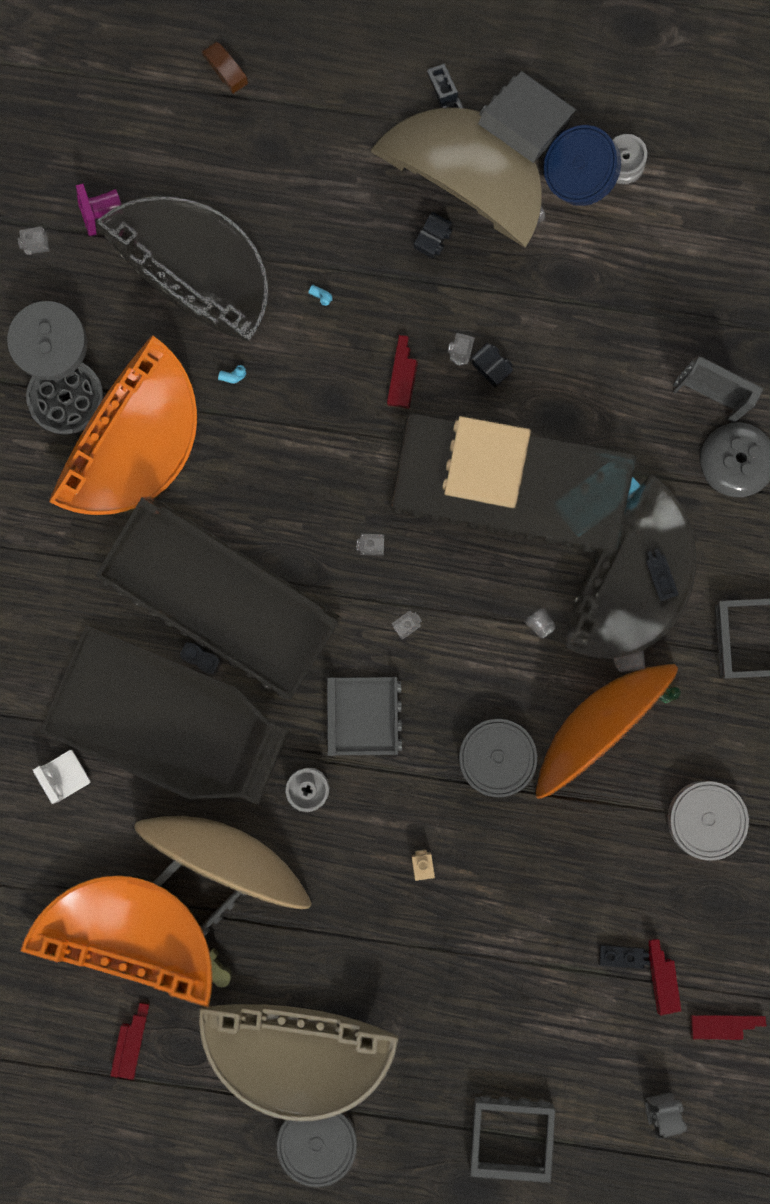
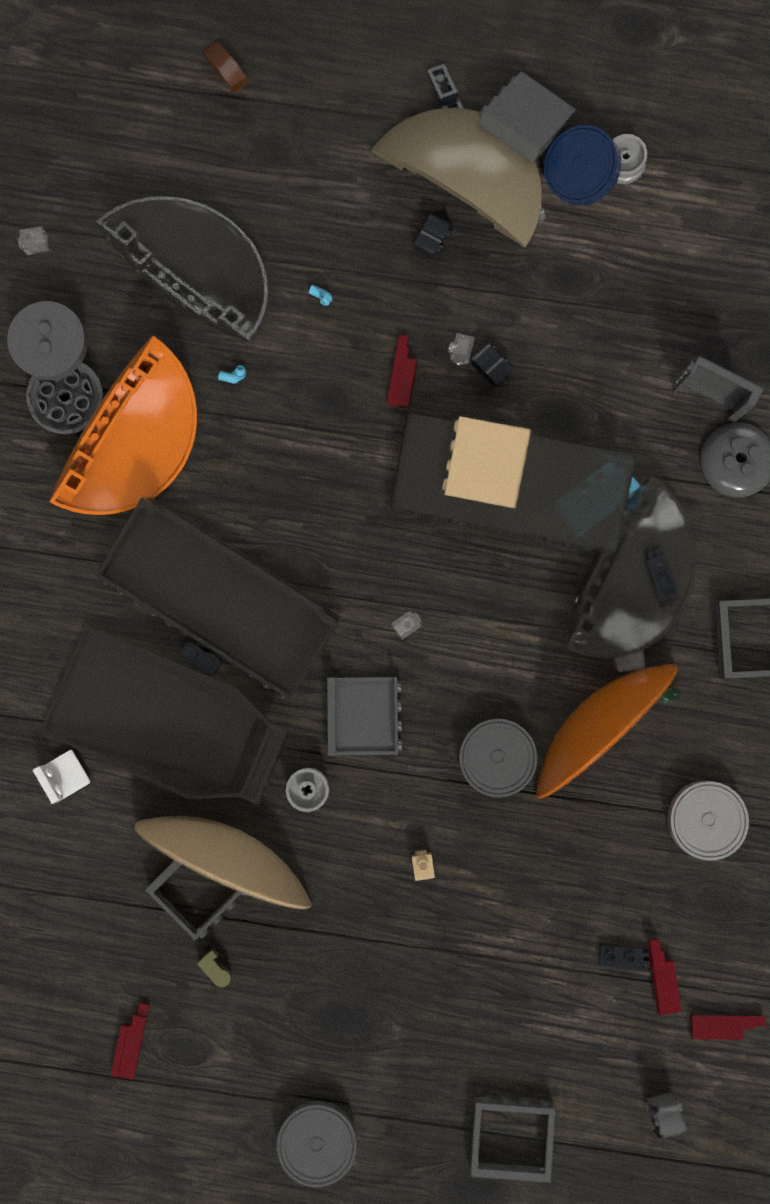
orange brick [21,876,212,1006] -> none
magenta plant [76,184,123,236] -> none
dark tan brick [199,1004,398,1121] -> none
clear brick [357,534,384,556] -> none
clear piece [525,607,556,639] -> none

